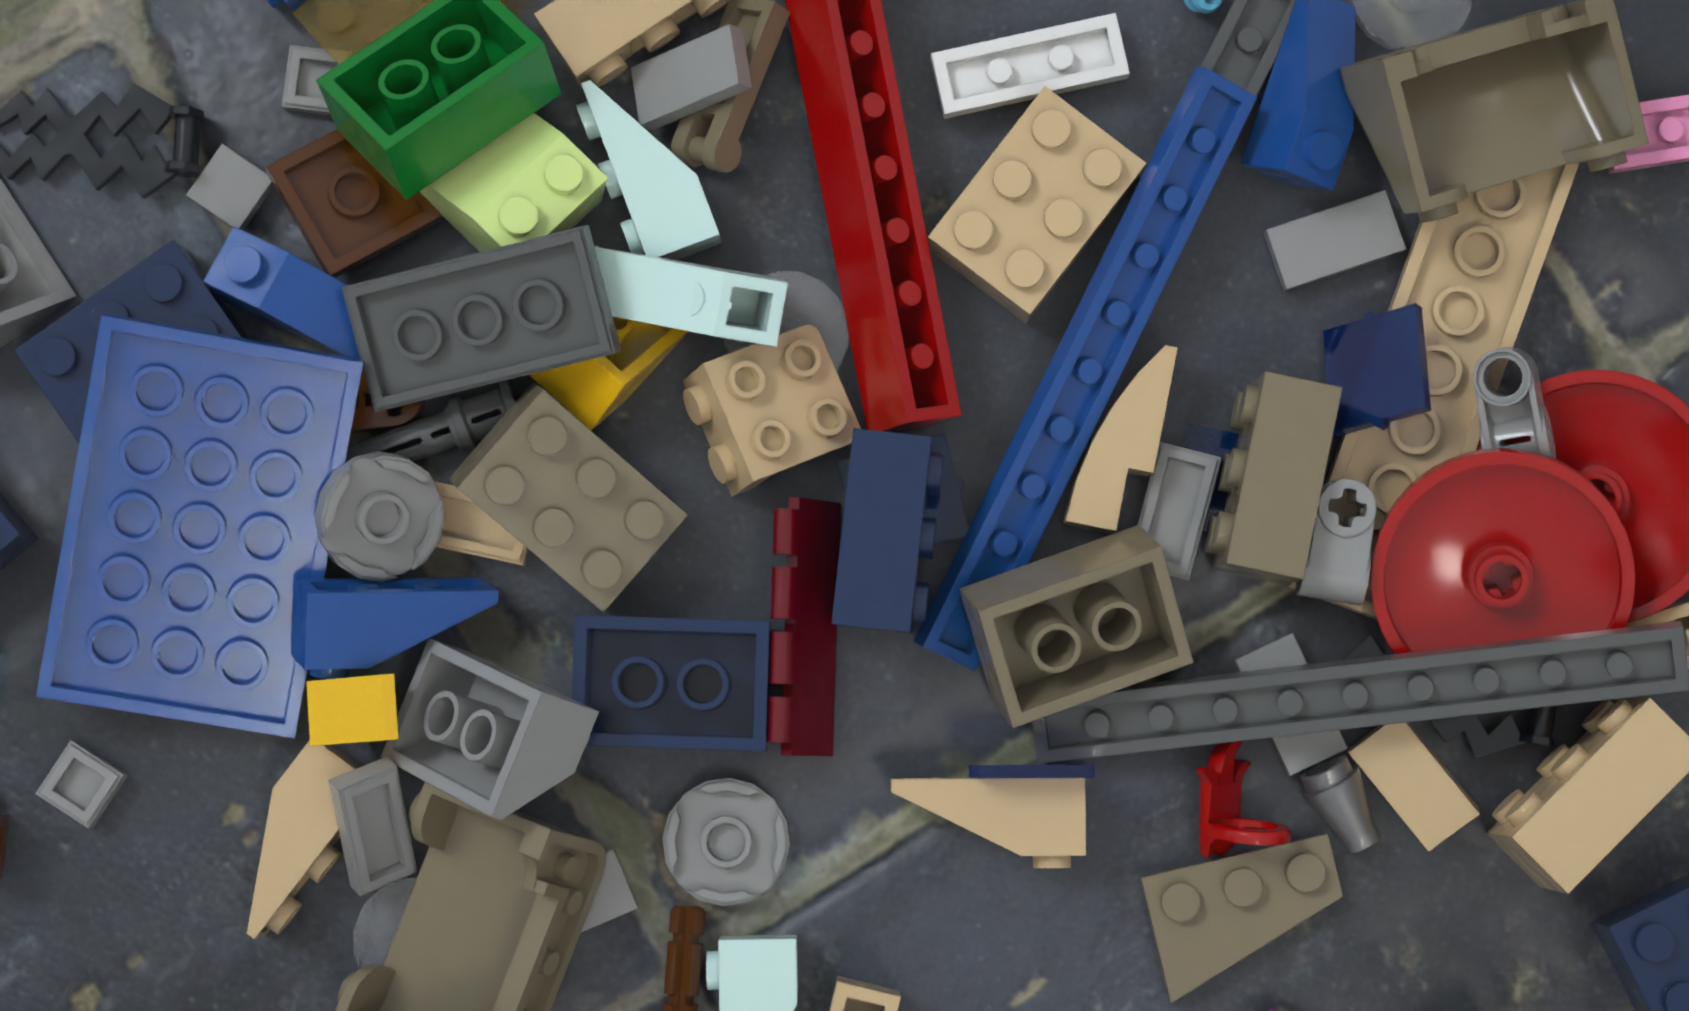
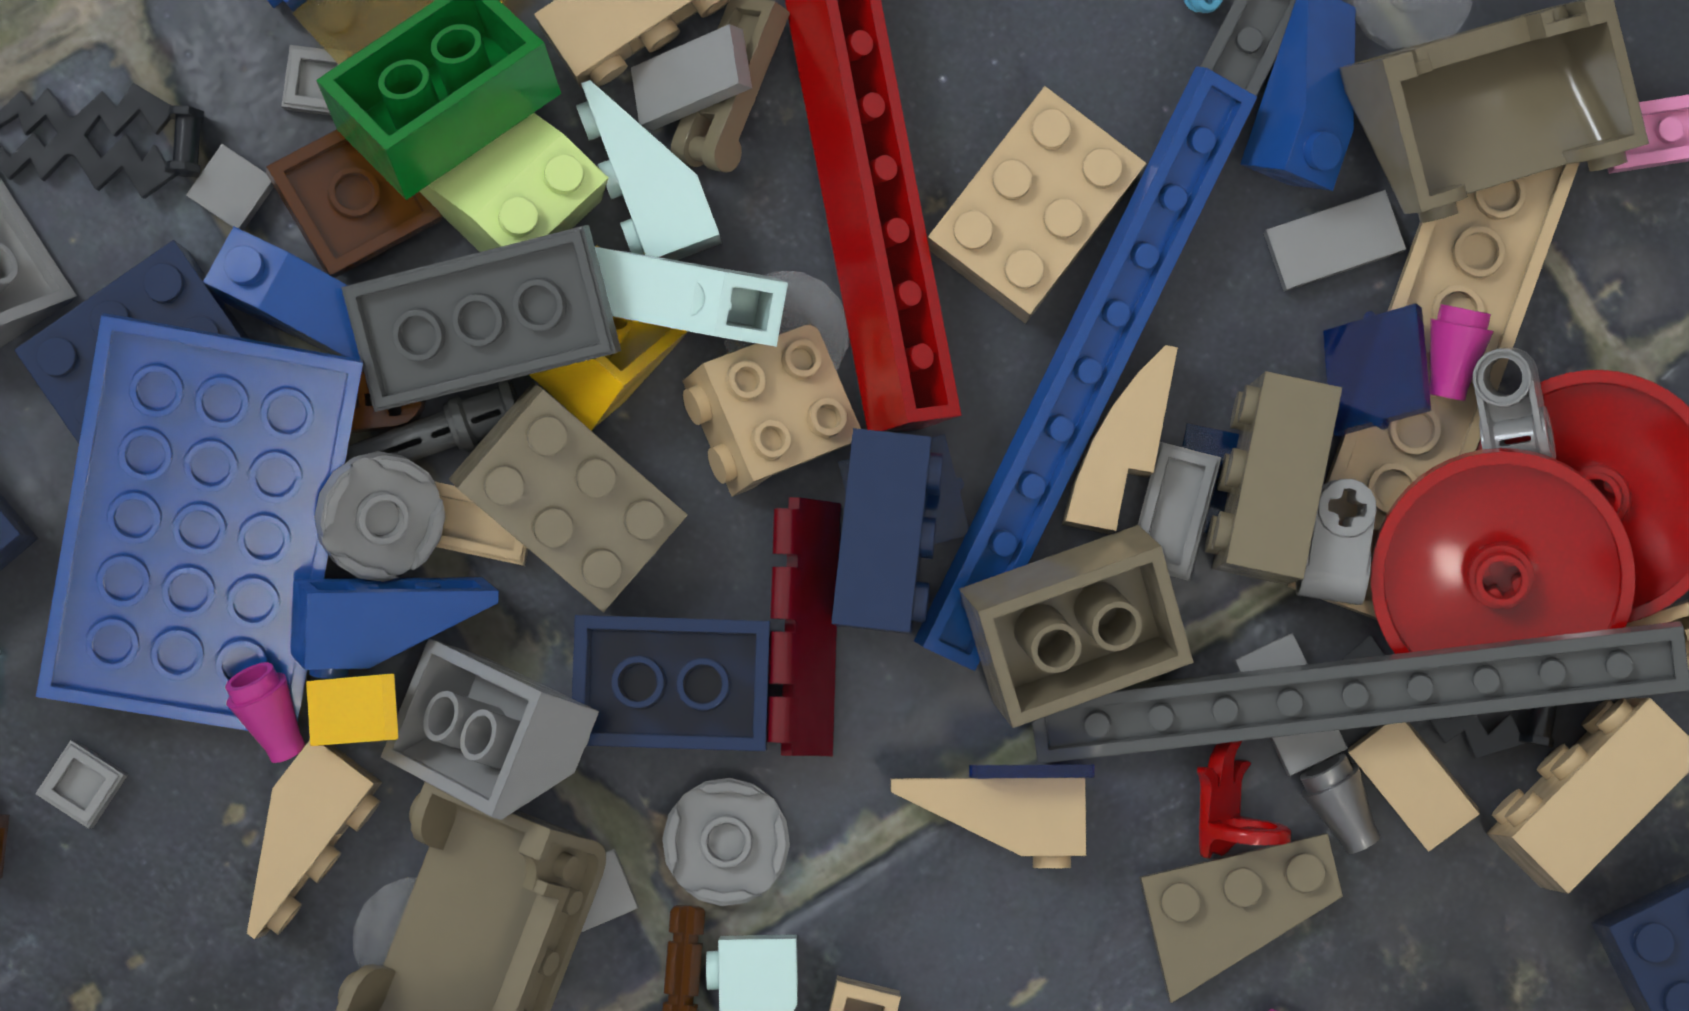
light grey tile [328,756,417,896] -> none
white plate [930,13,1130,119] -> none
none -> dark pink cone [225,662,306,763]
none -> dark pink cone [1428,304,1494,401]

